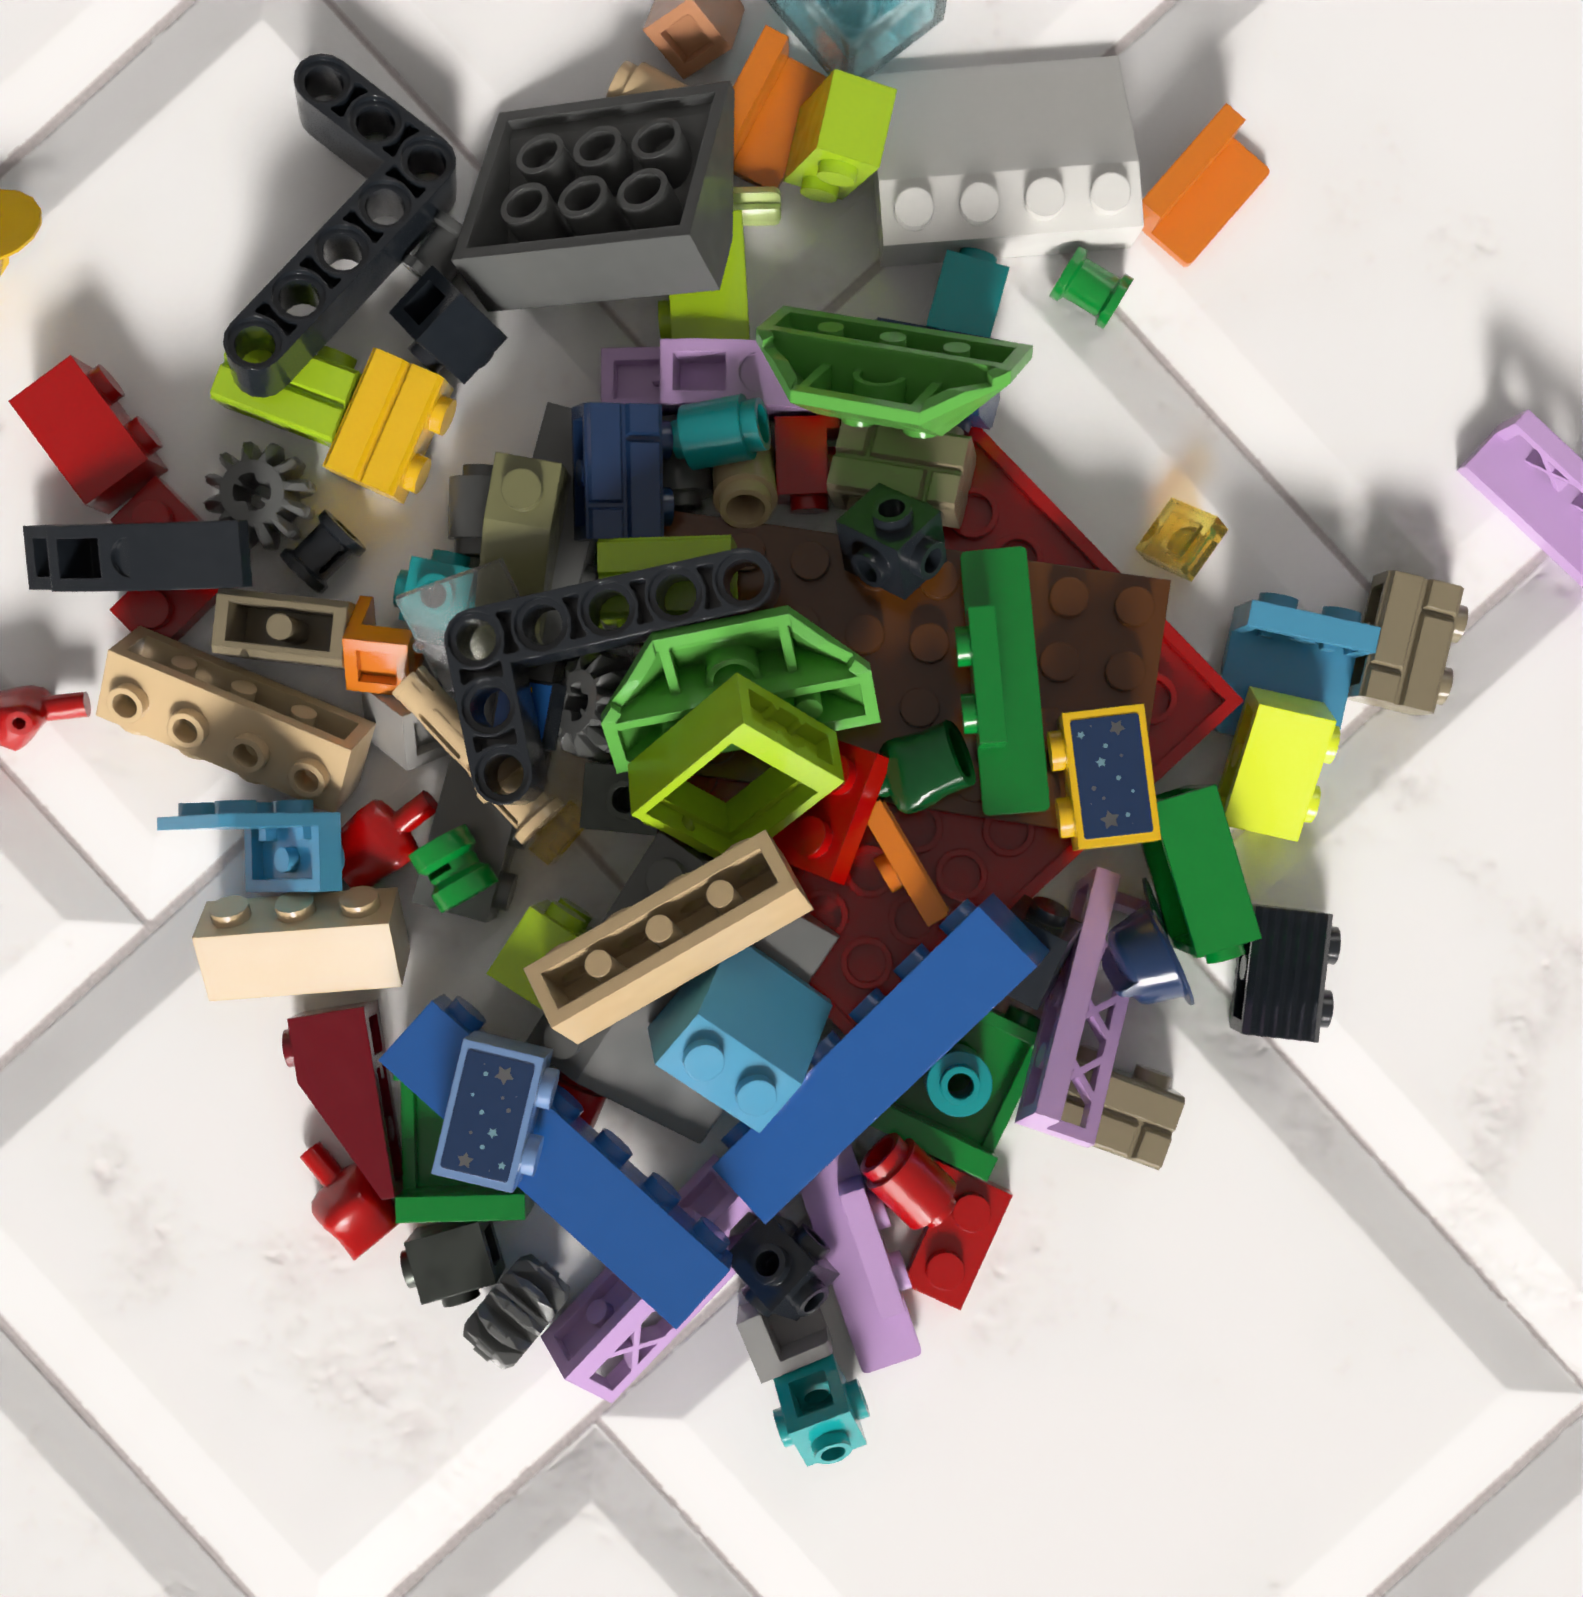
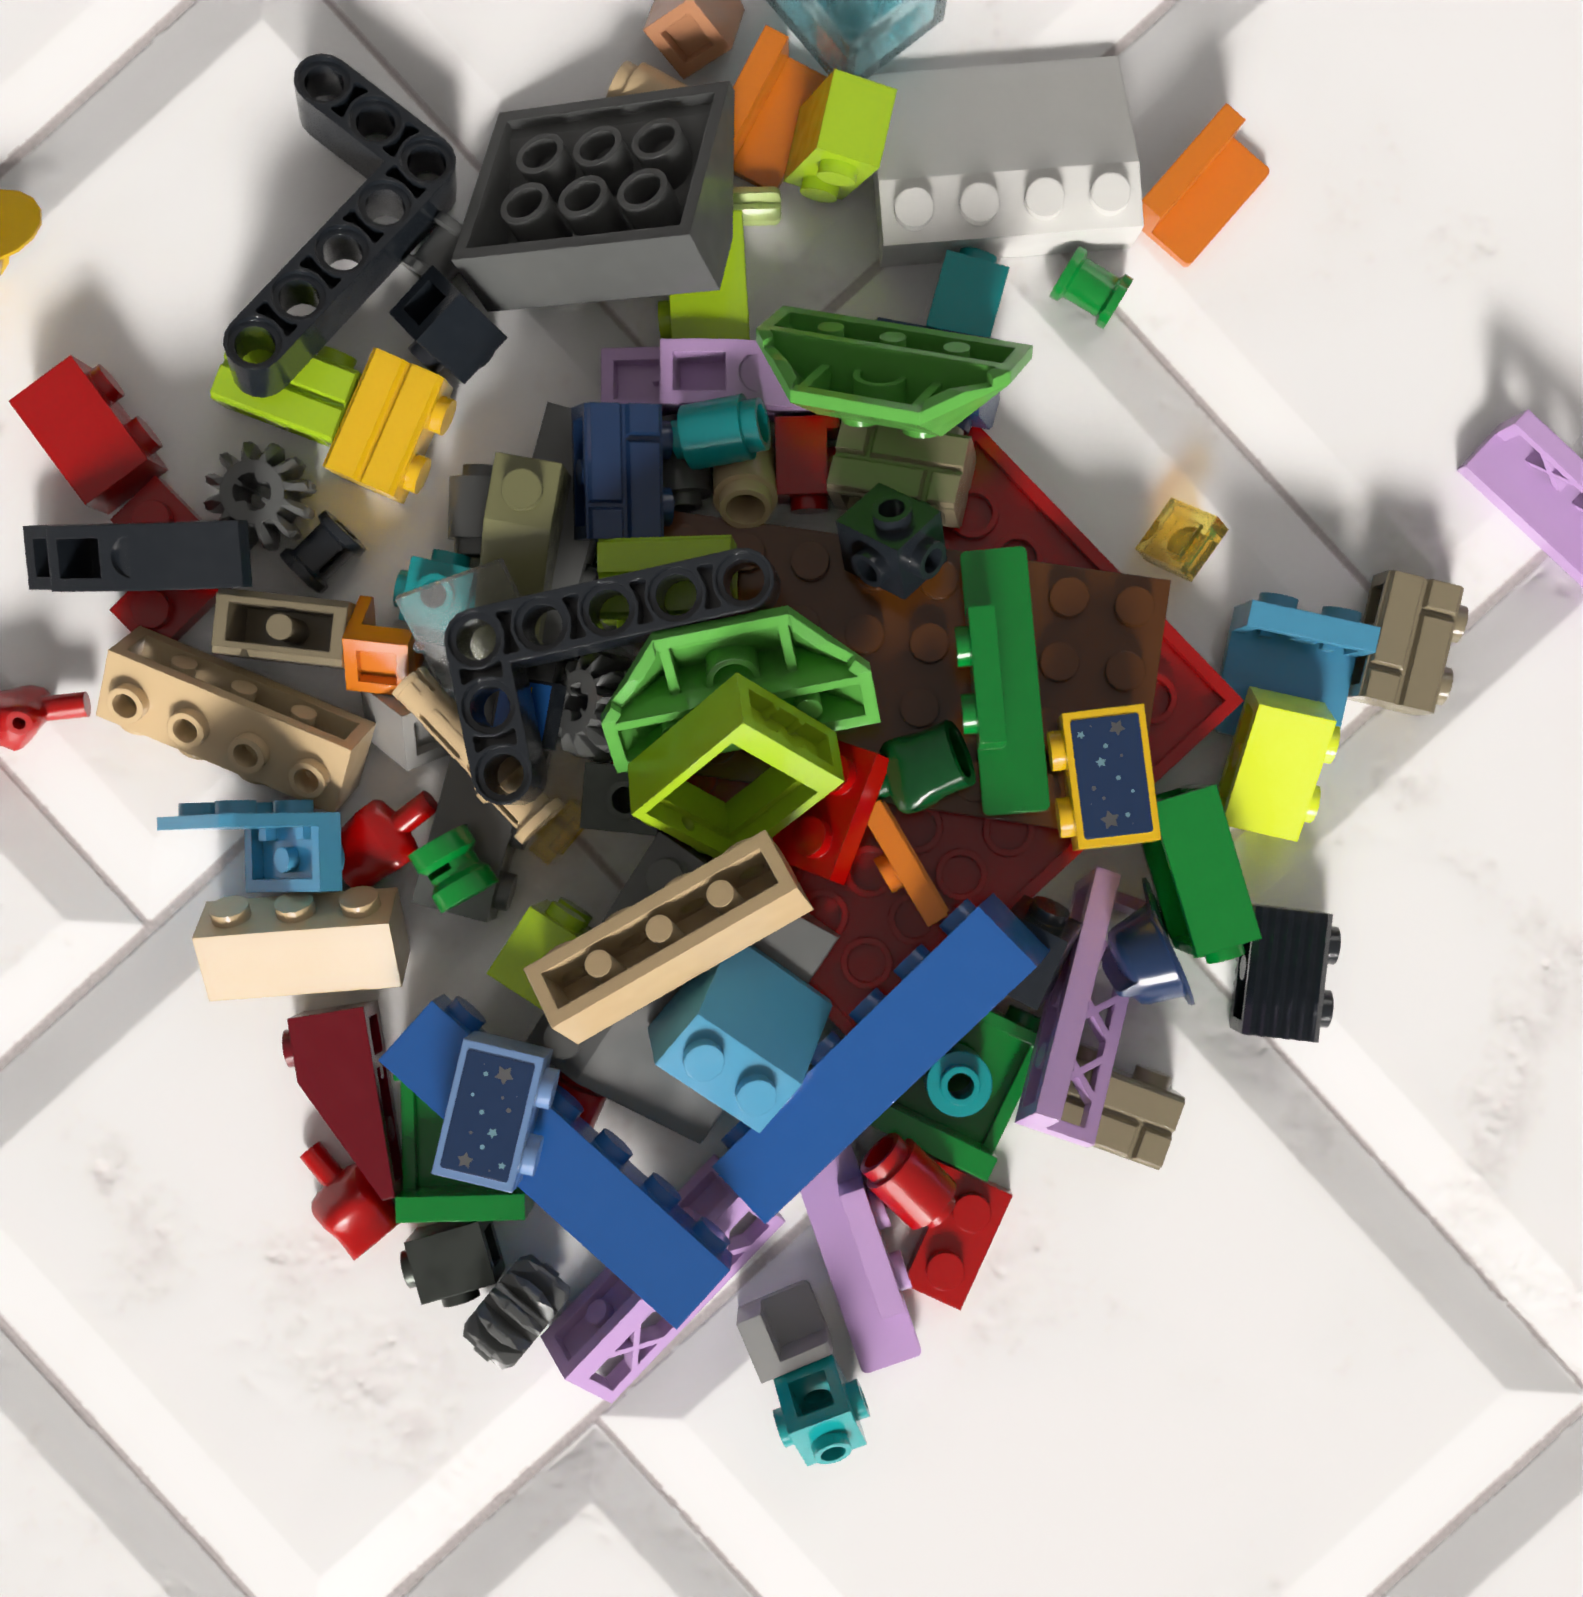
black brick [730,1214,840,1321] -> none

